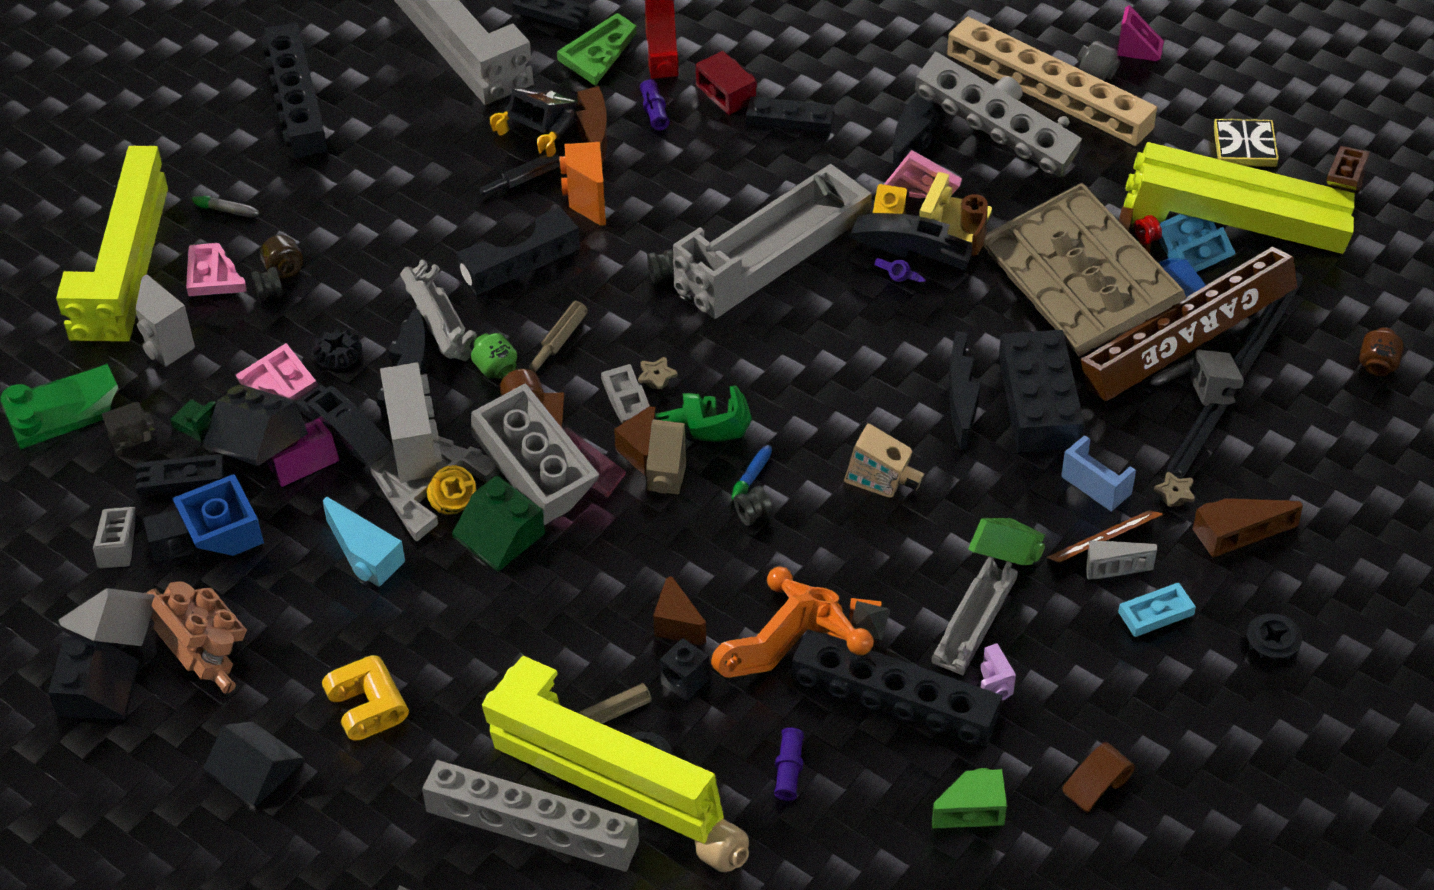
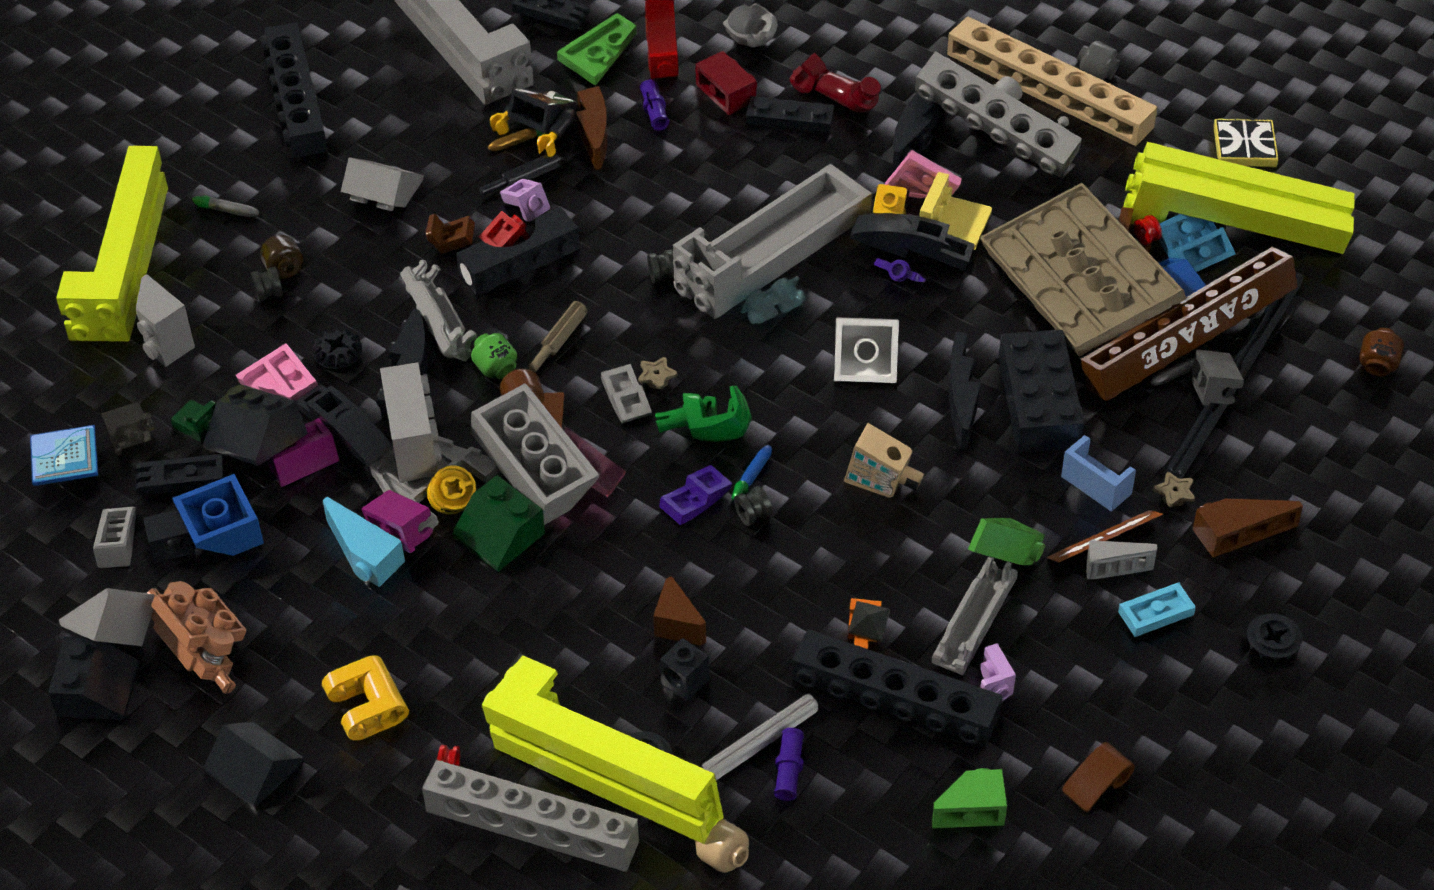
green slope [0,364,119,449] -> none
bright pink wing [186,243,247,296] -> none
orange slope [560,142,606,225] -> none
dark tan axle [579,683,651,724] -> none
reddish brown slope [614,406,656,476] -> none
dark tan slope [646,419,686,494] -> none
orange piece [711,566,873,677] -> none
pearl dark grey slope [814,174,845,208] -> none
reddish brown panel [960,194,988,255] -> none
dark pink slope [1118,5,1164,61] -> none
reddish brown slope [1326,146,1370,194] -> none
none -> piece [30,425,98,486]
none -> light grey slope [341,157,424,211]
none -> magenta hinge [361,490,433,553]
none -> reddish brown bracket [426,214,475,254]
none -> red bush [437,745,460,766]
none -> red bracket [479,211,531,247]
none -> pearl gold piece [488,127,545,151]
none -> lavender bracket [500,178,550,222]
none -> dark purple slope [659,465,732,525]
none -> light grey axle [702,694,818,780]
none -> light grey hair [723,3,778,48]
none -> clear light blue hinge [740,276,805,324]
none -> dark red piece [790,53,881,113]
none -> white slope [834,318,899,383]

